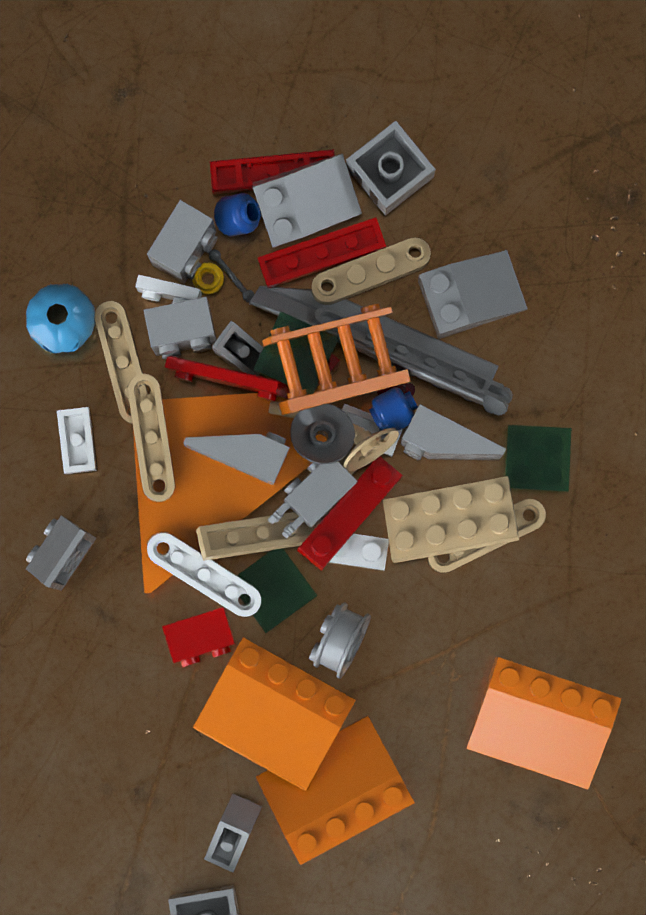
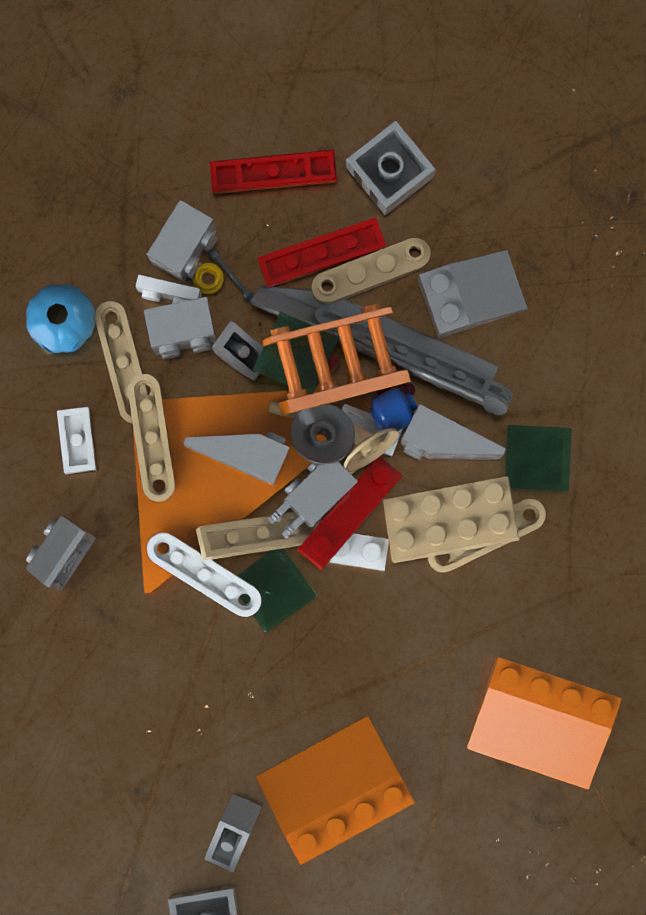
red brick [162,607,236,668] -> none
red plate [164,356,290,402] -> none
orange slope [193,637,356,791] -> none
blue head [214,193,261,237] -> none
light grey slope [253,153,362,247] -> none
light grey wheel [309,602,371,679] -> none

